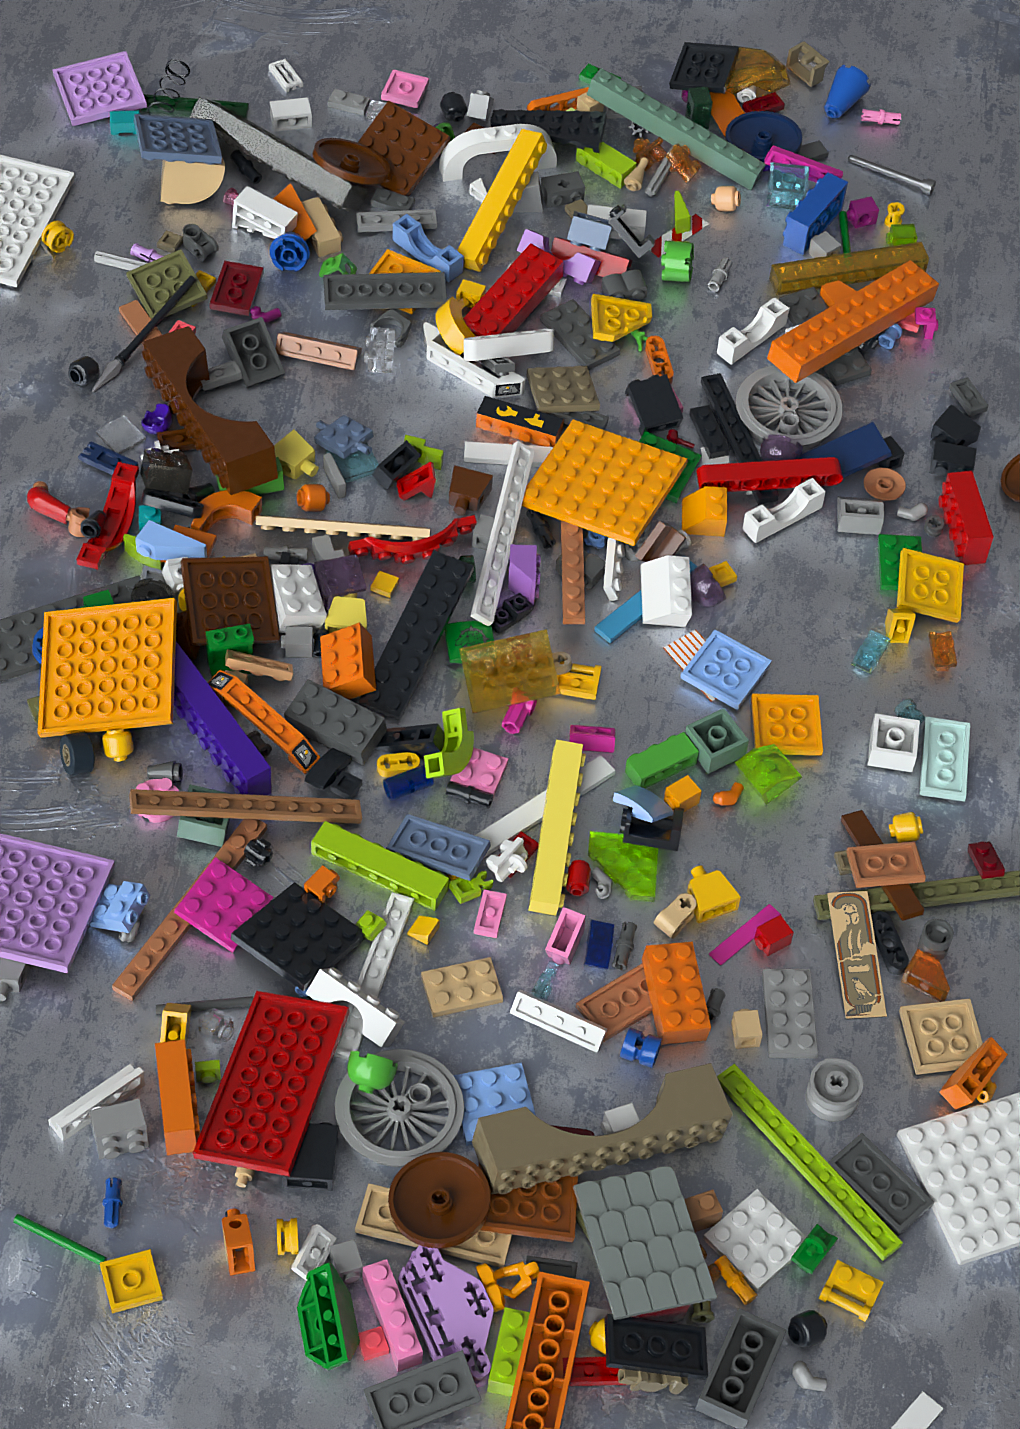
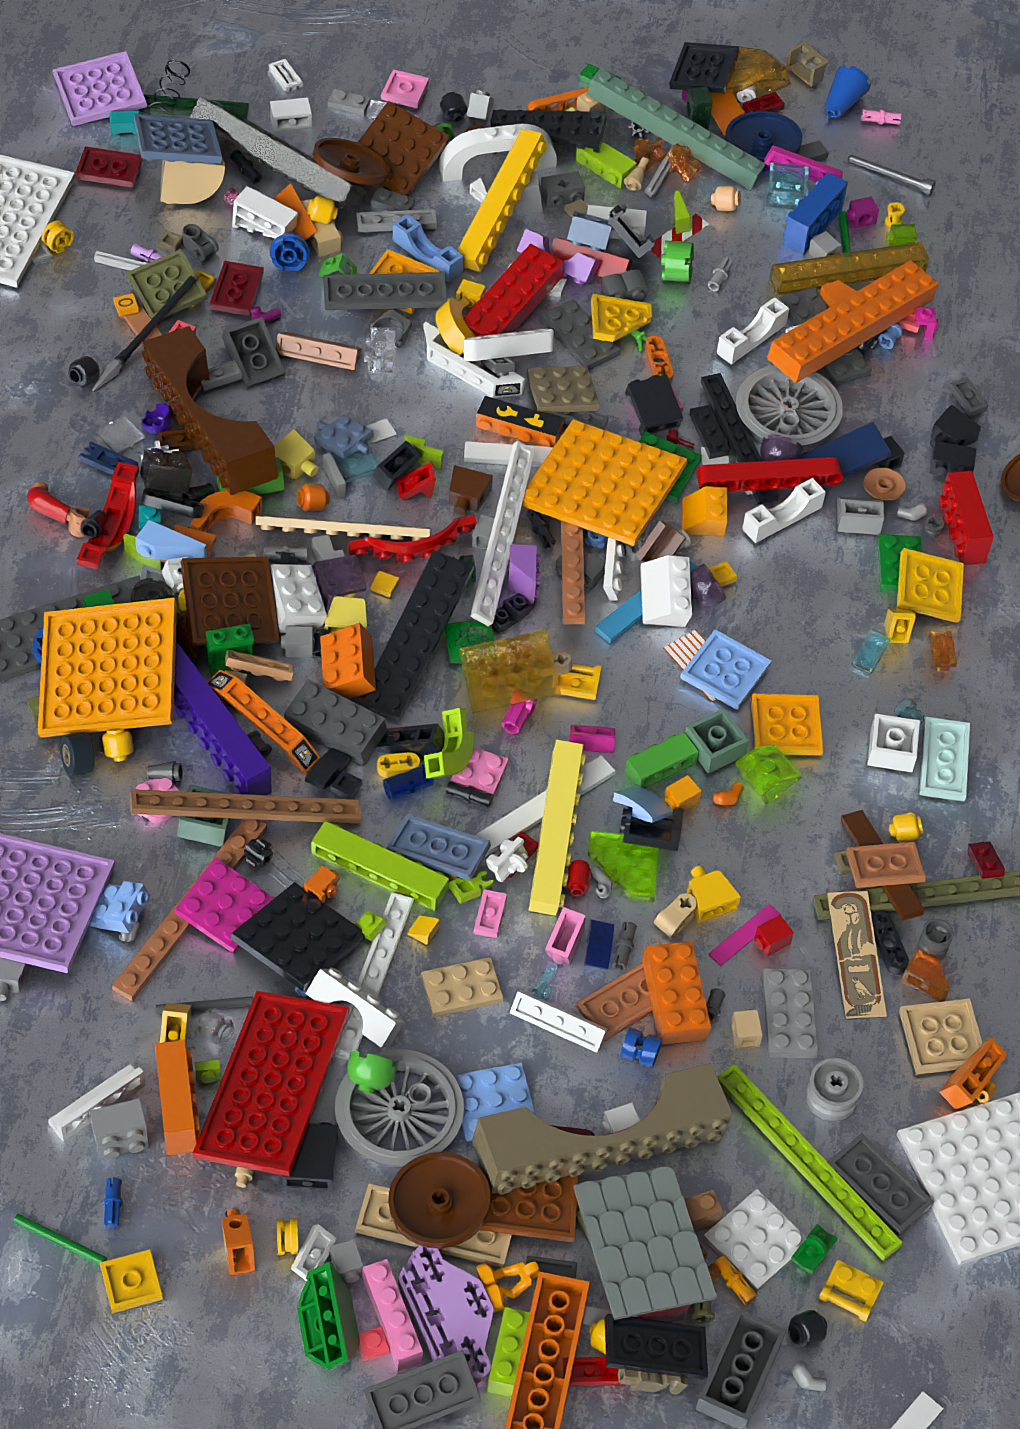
none -> dark red plate [75,146,143,188]
none -> light orange tile [113,293,139,317]
none -> yellow head [307,196,338,225]
none -> white sticker [366,418,397,443]

